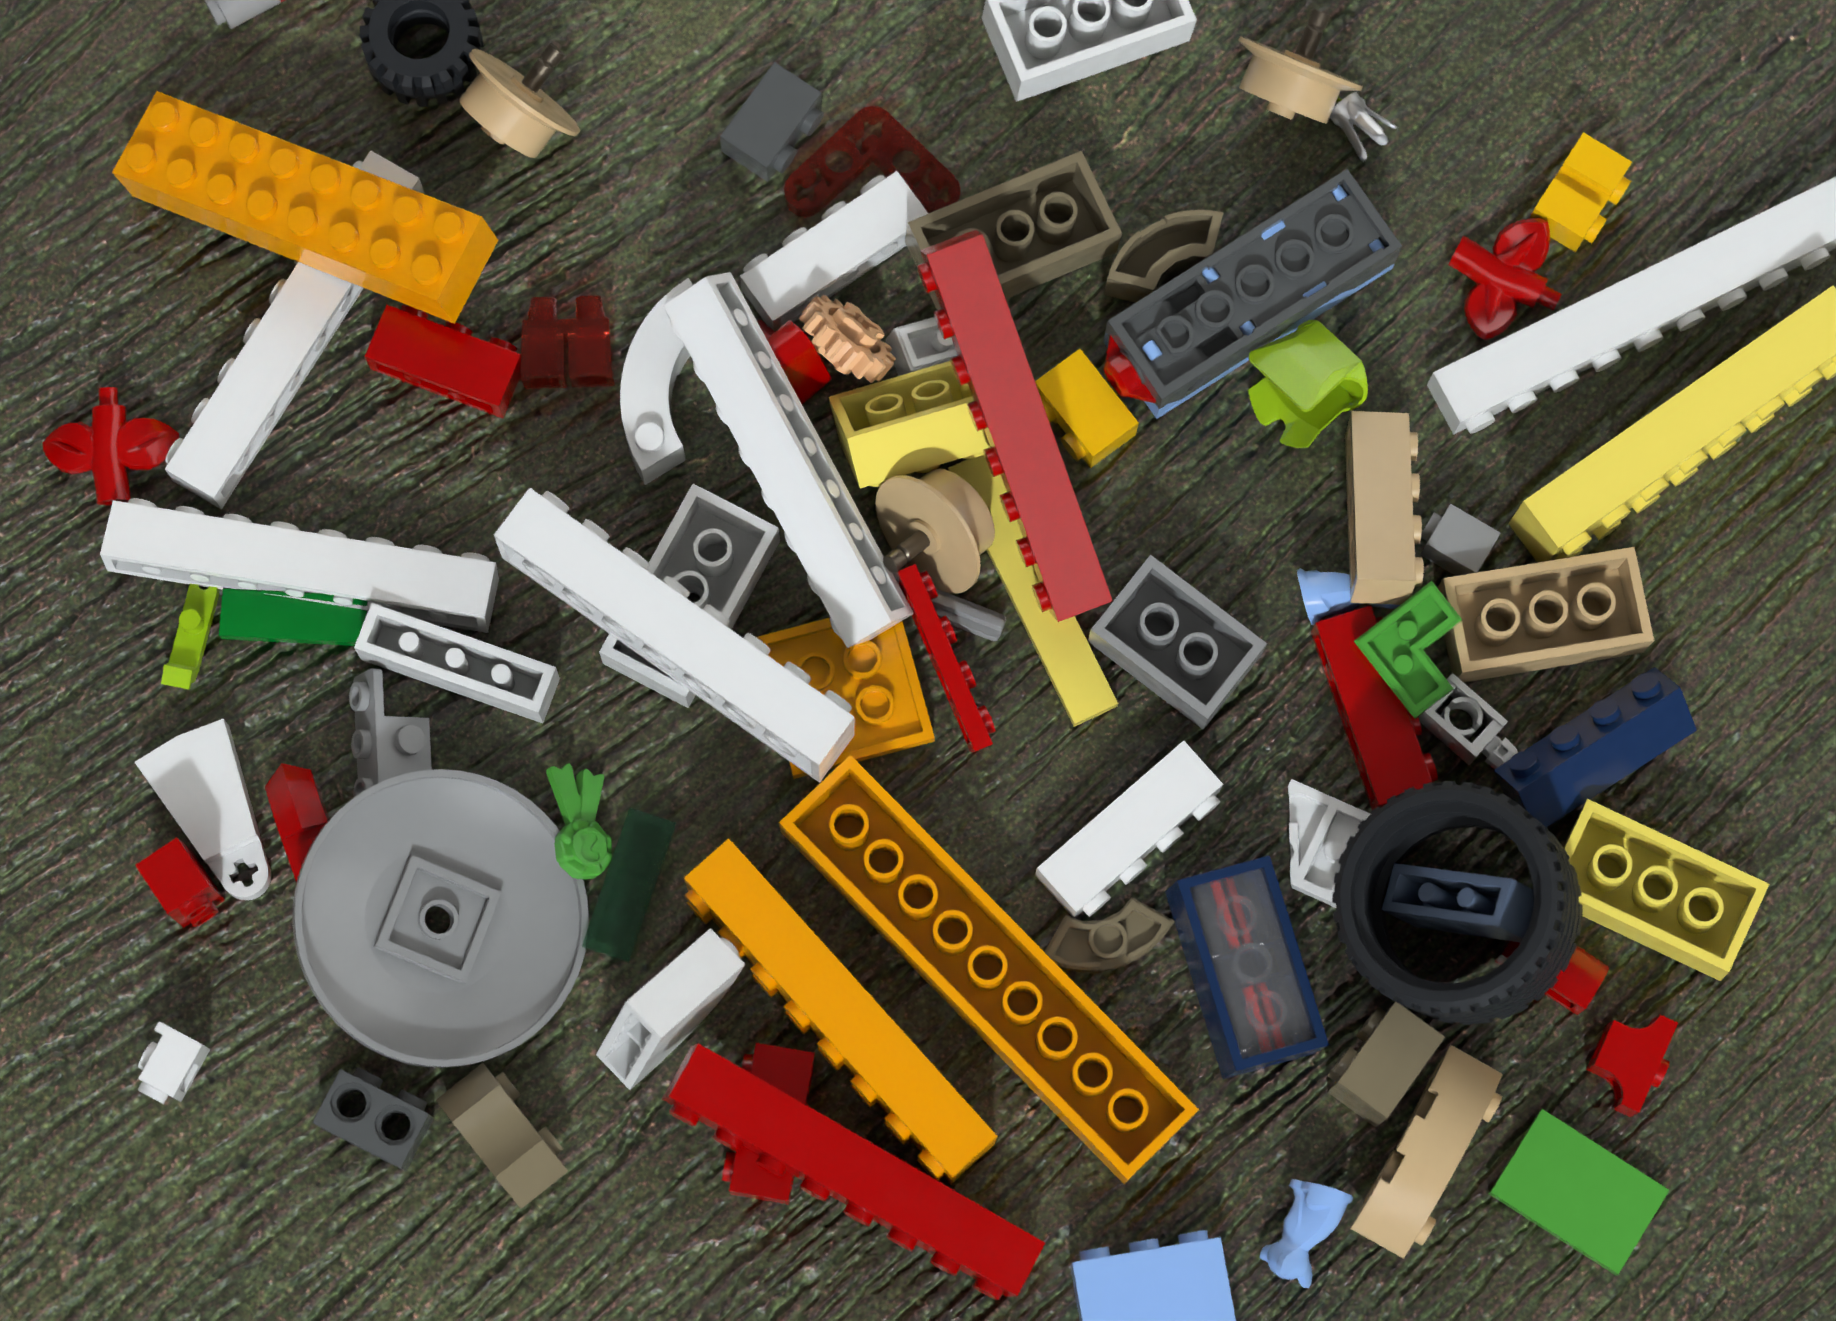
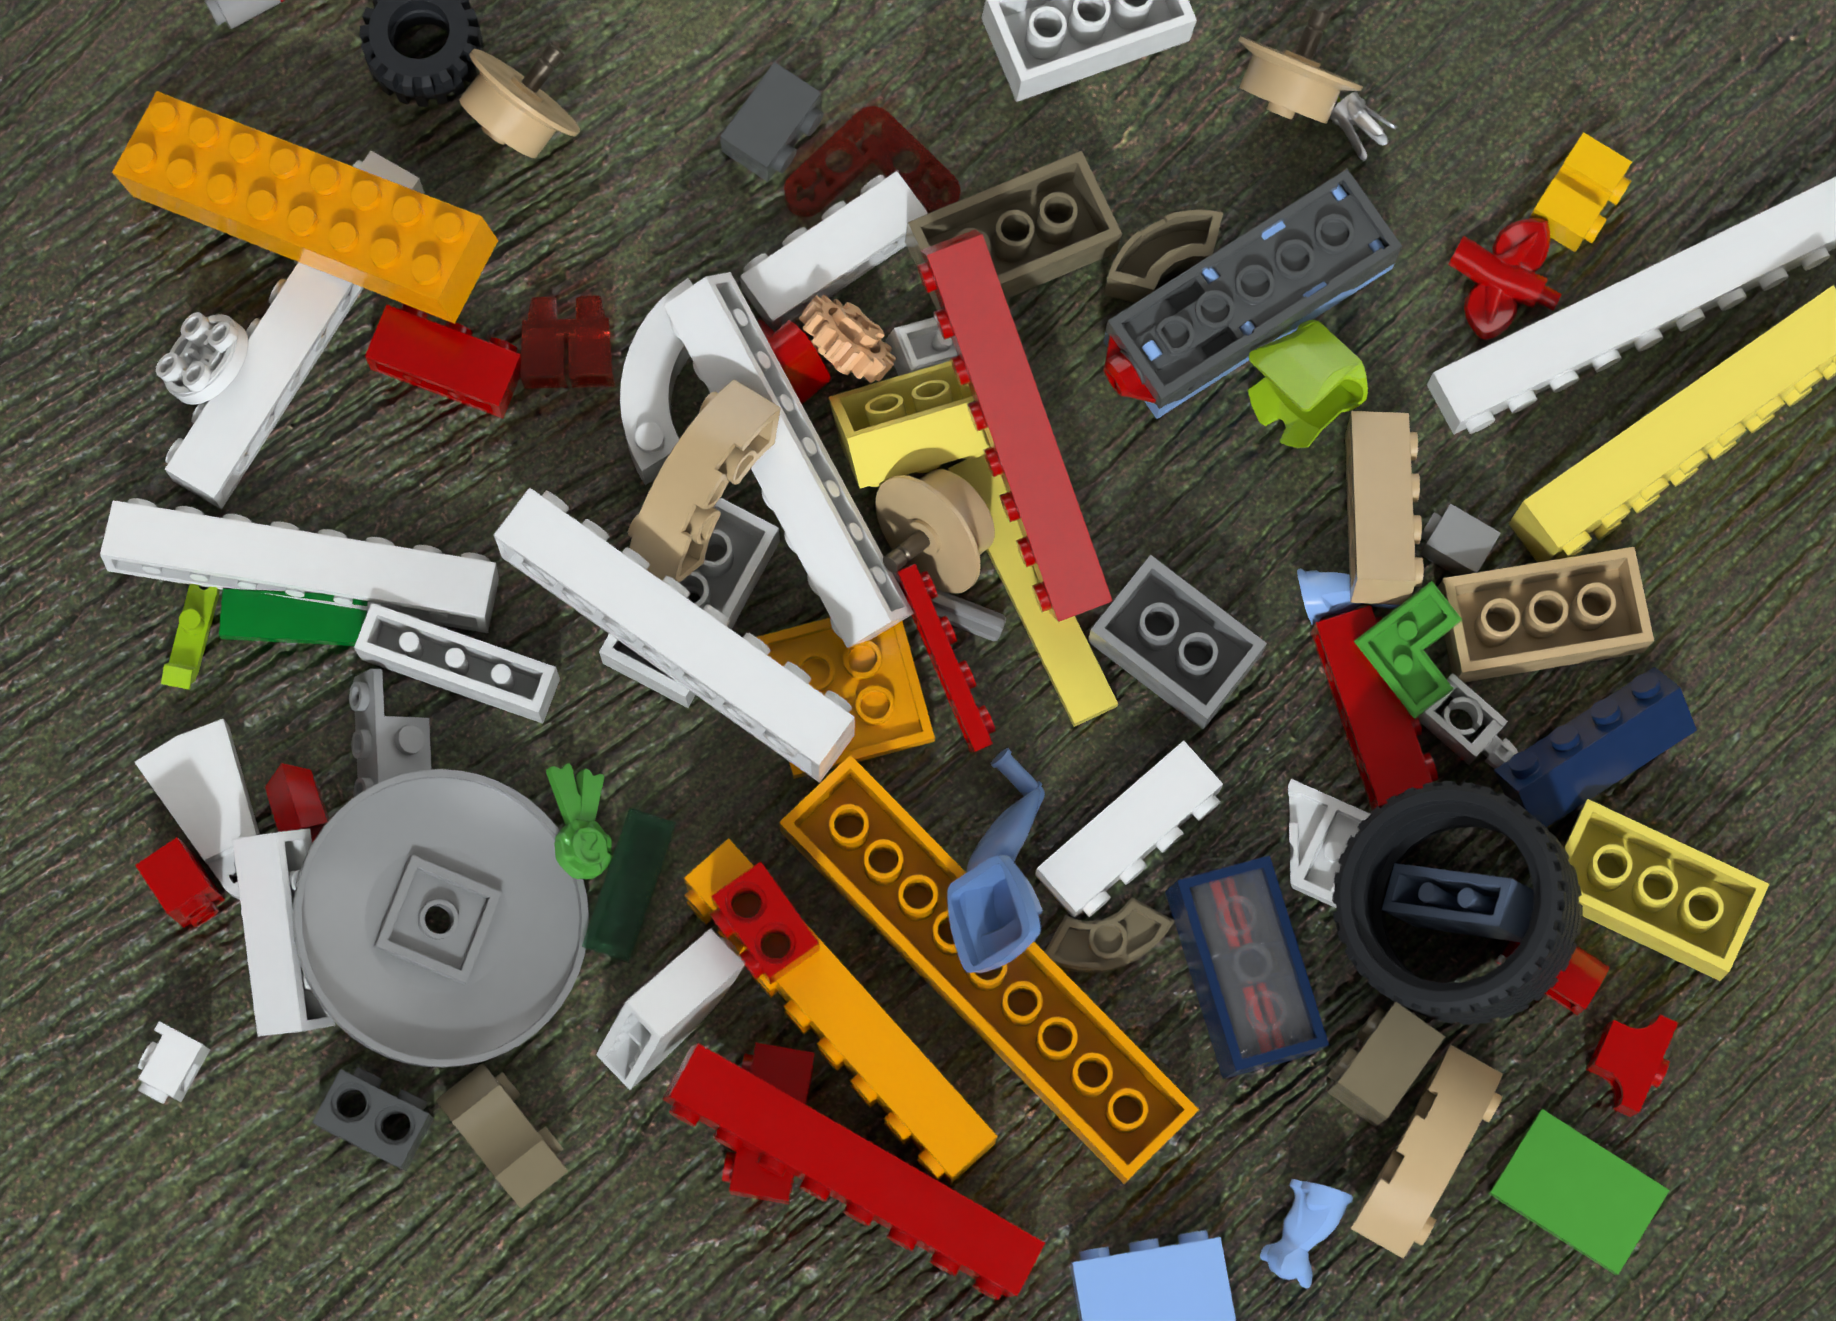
red plant [42,387,179,505] -> none
yellow brick [1035,349,1139,468] -> none
none -> white tile [156,312,248,405]
none -> white brick [232,829,335,1036]
none -> tan brick [628,379,781,583]
none -> red brick [710,861,820,985]
none -> medium blue piece [947,748,1045,973]

